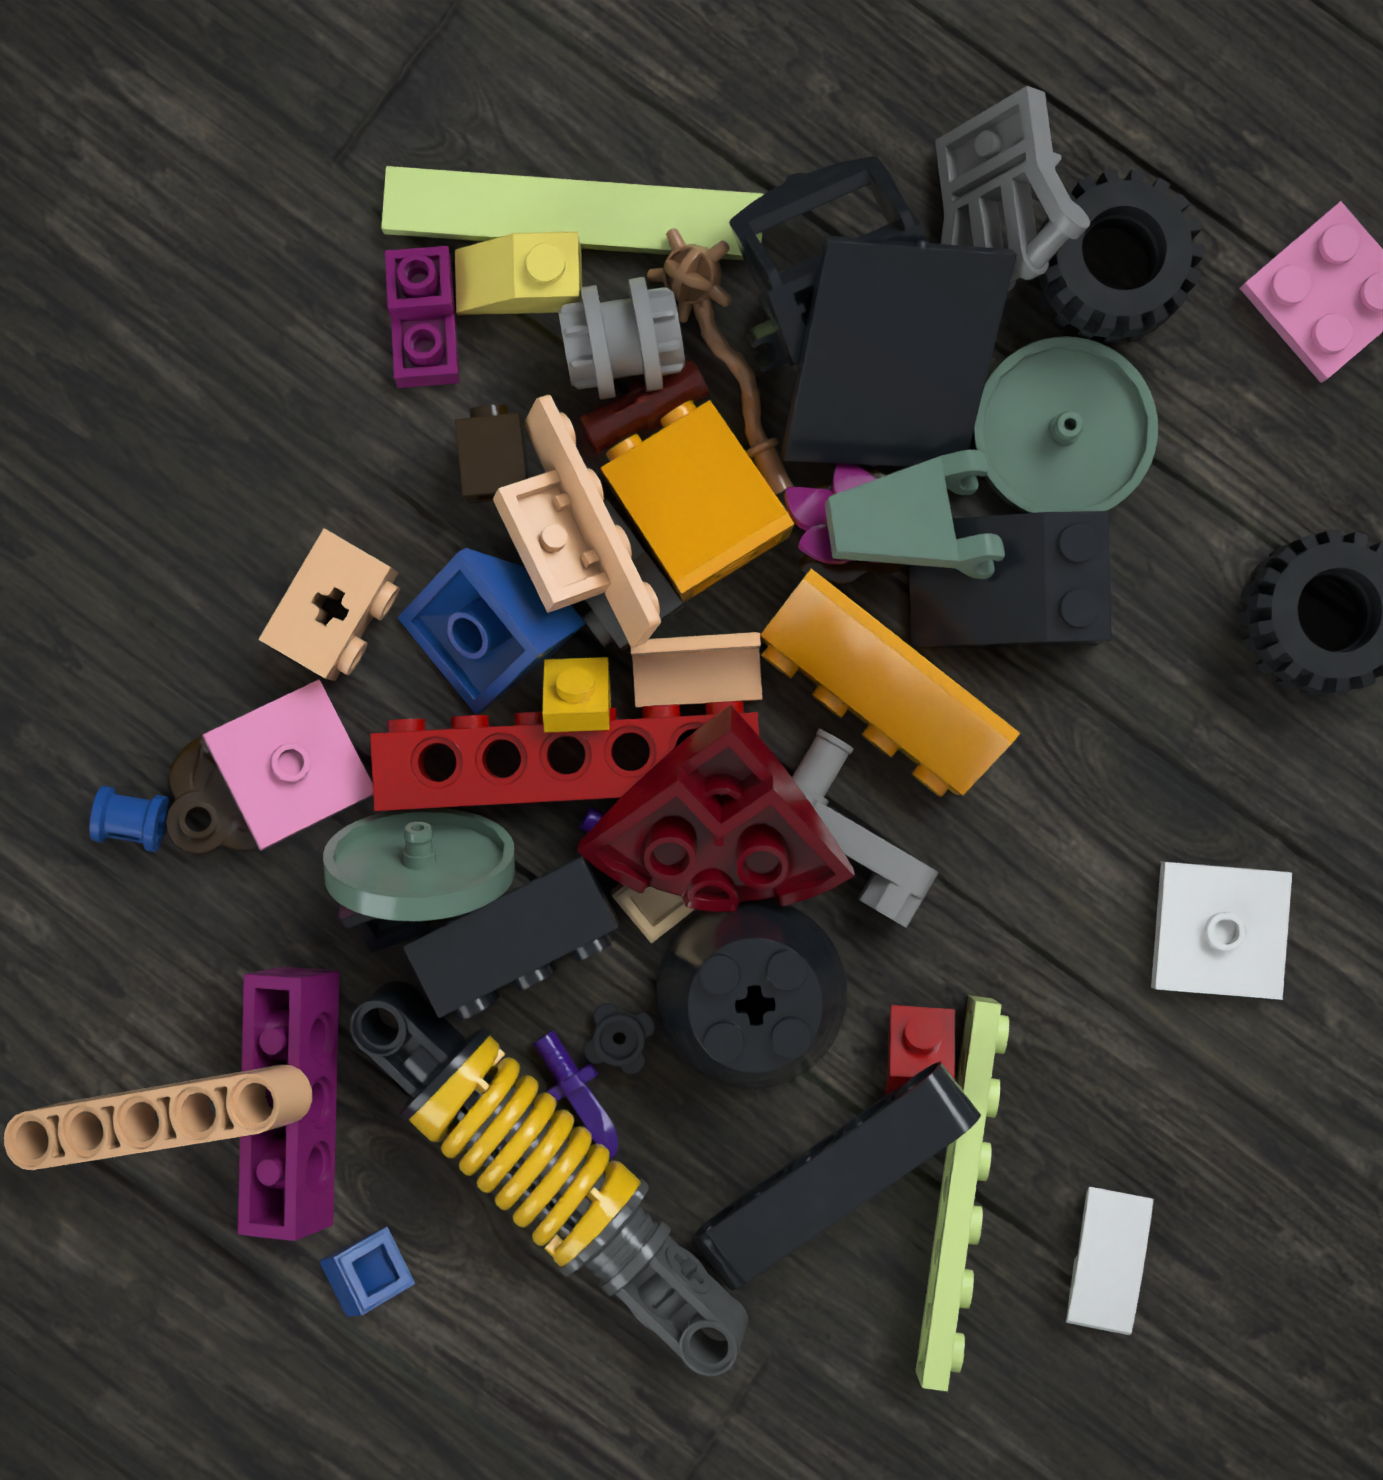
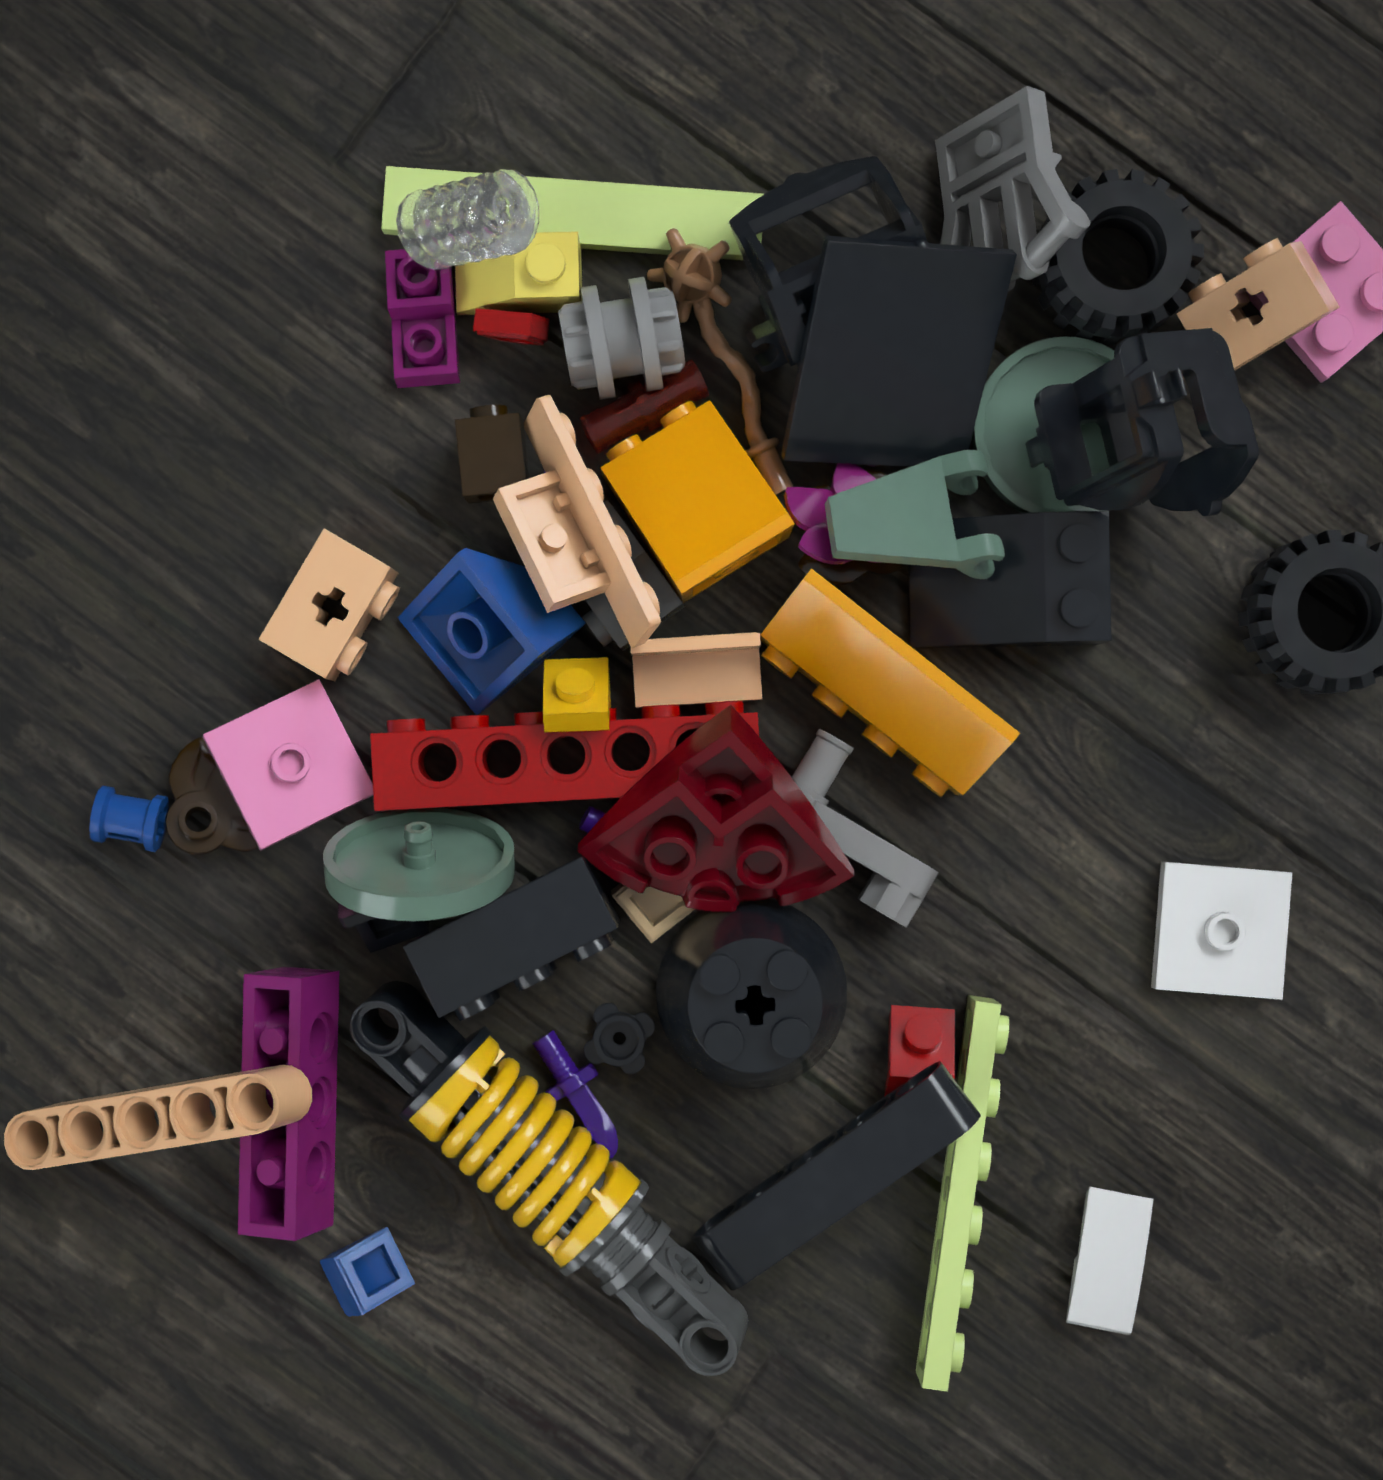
none -> clear piece [396,169,539,270]
none -> red tile [473,308,550,345]
none -> black animal [1025,328,1259,516]
none -> light nougat brick [1177,238,1340,371]

